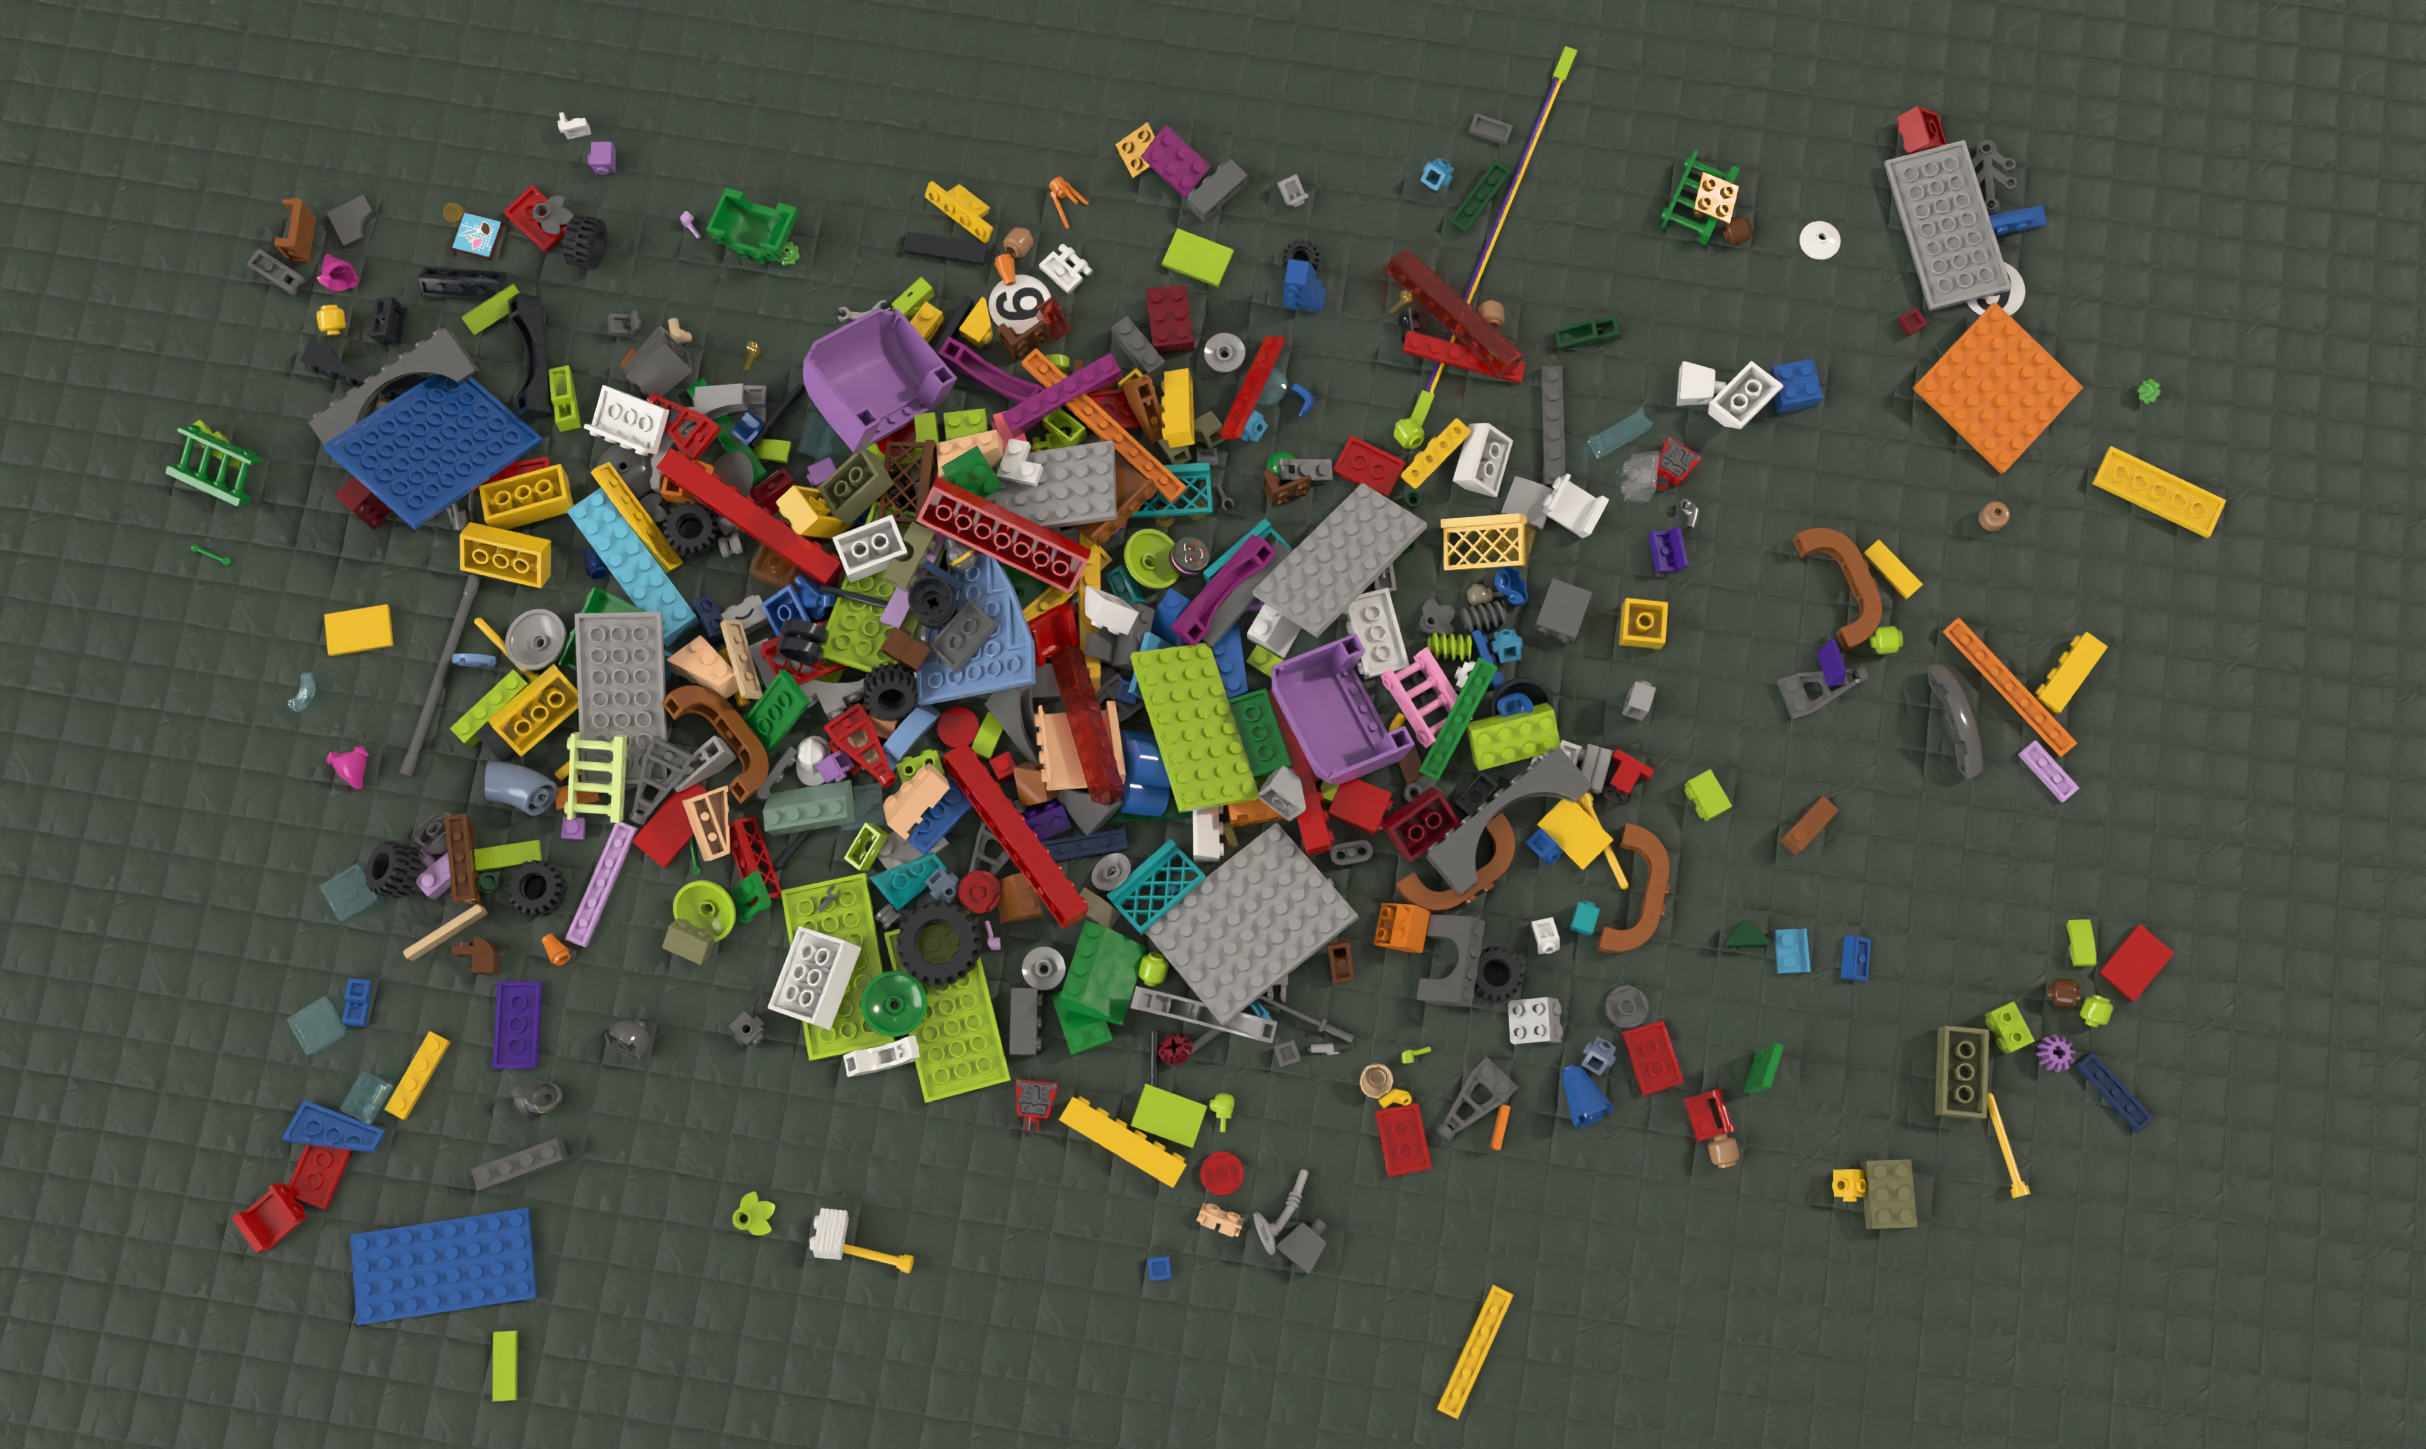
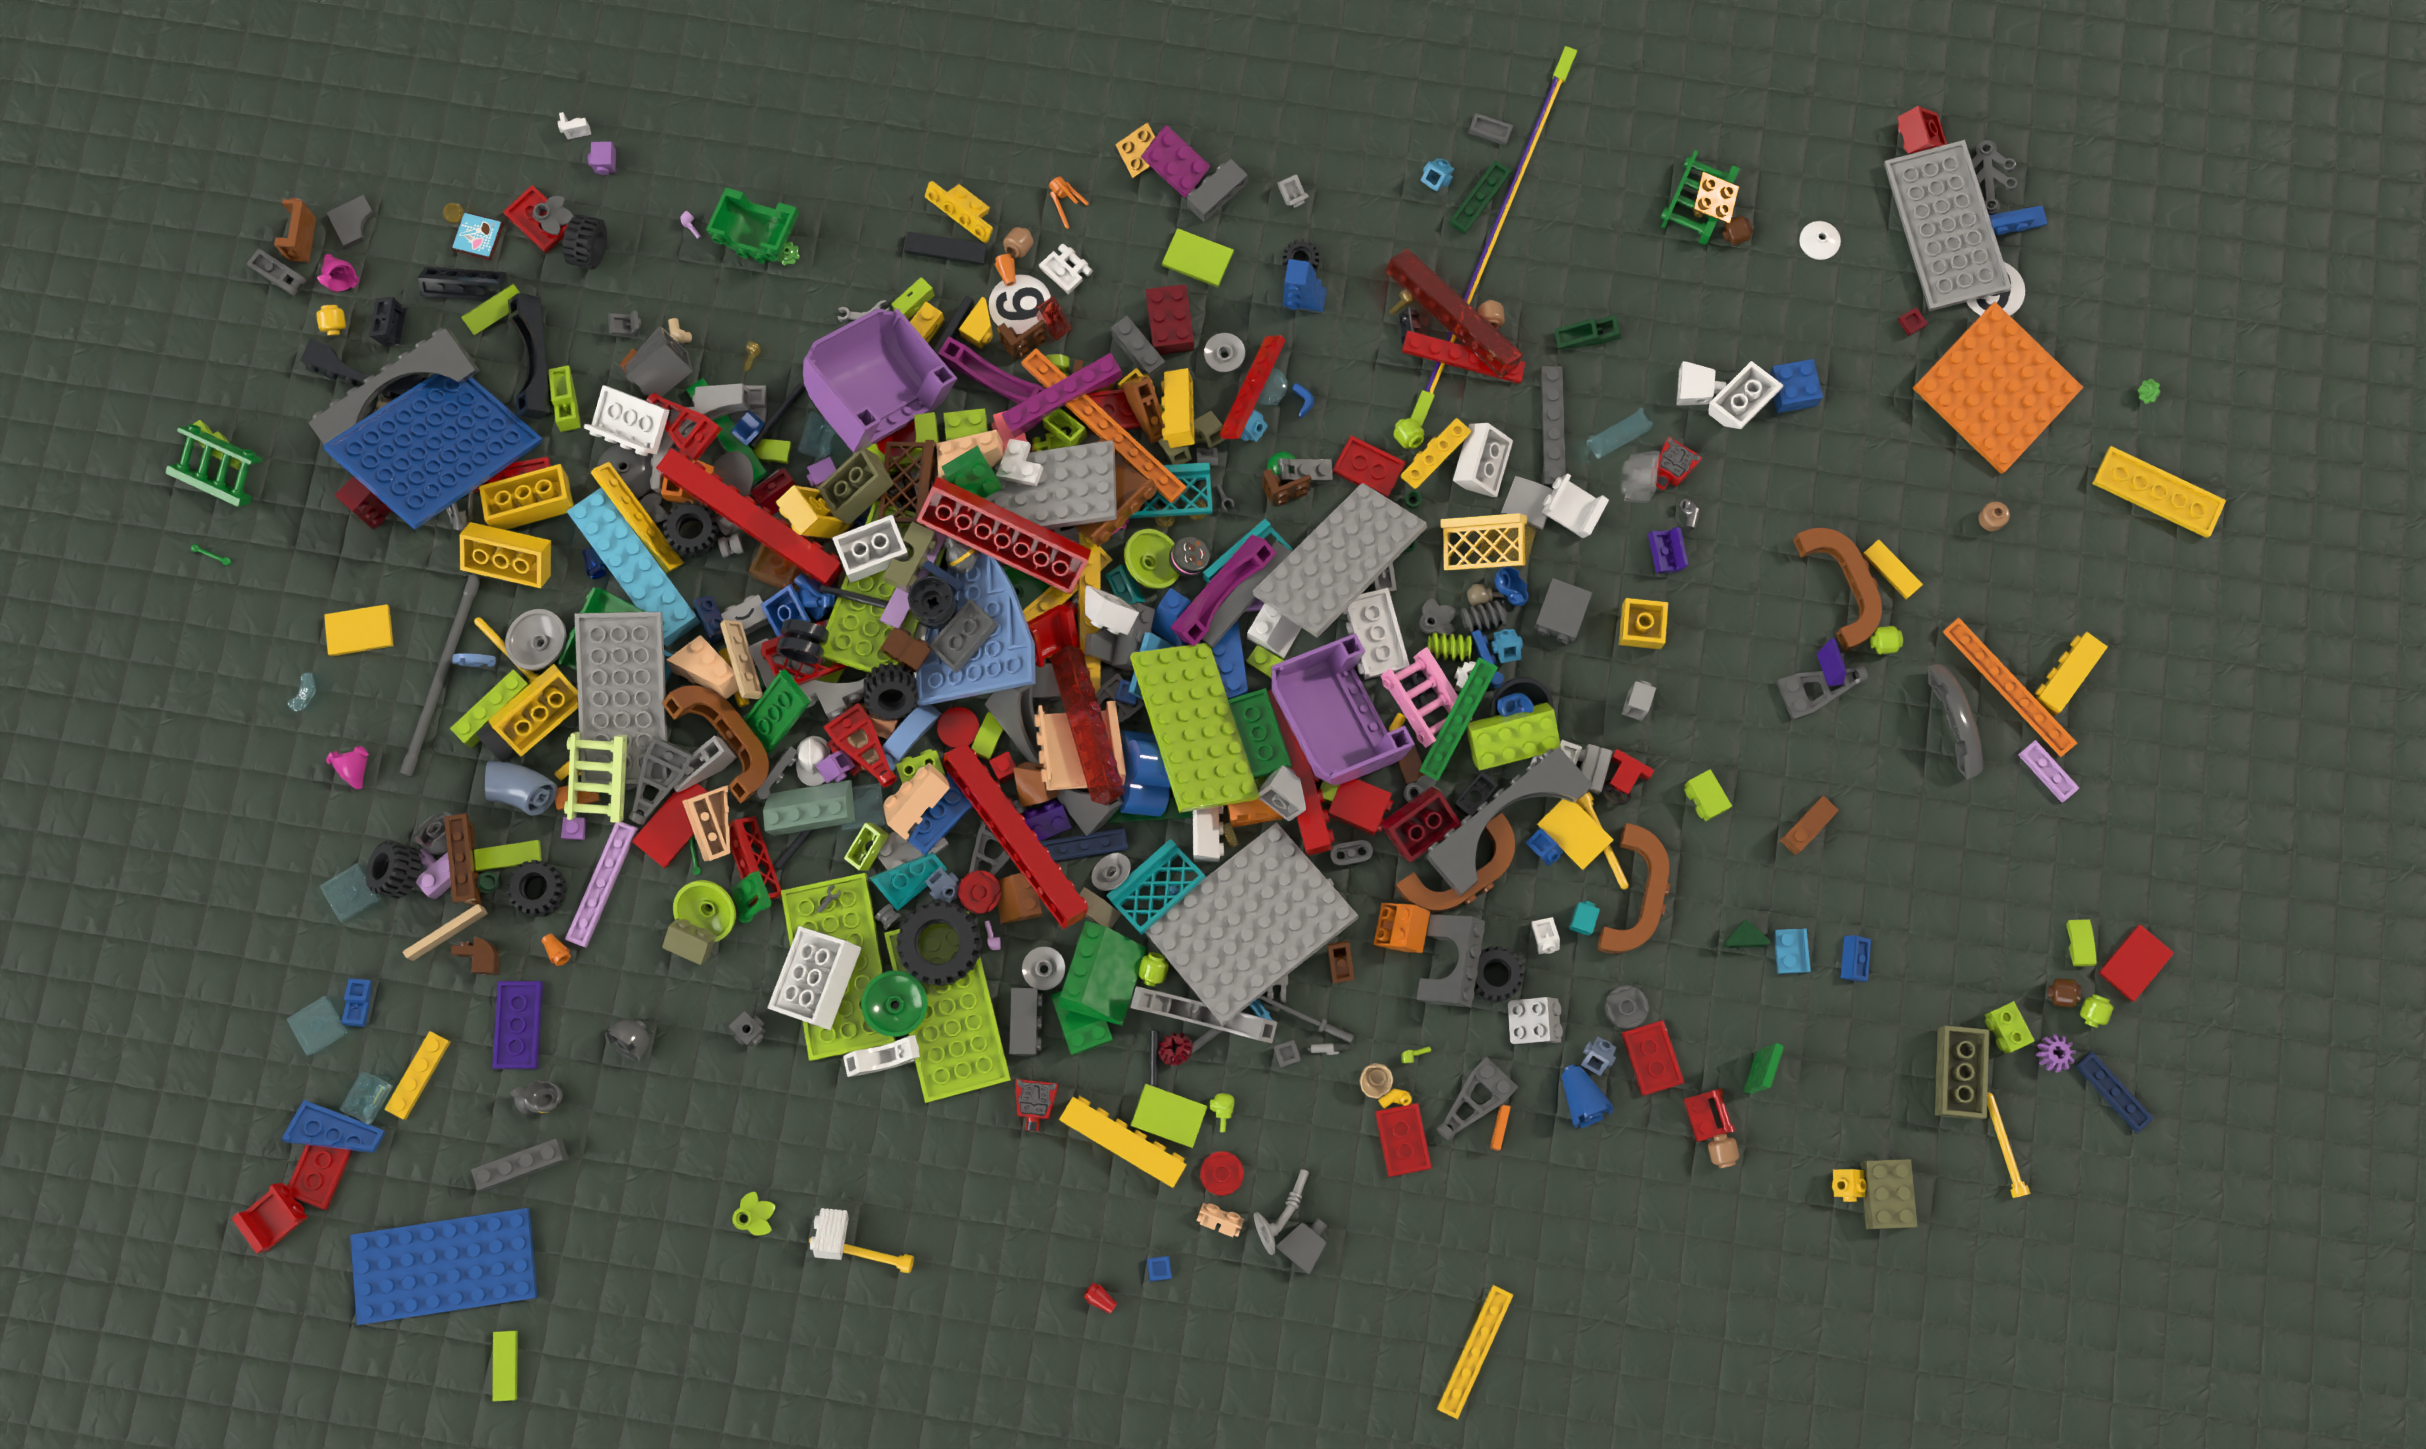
none -> red cone [1083,1282,1117,1314]

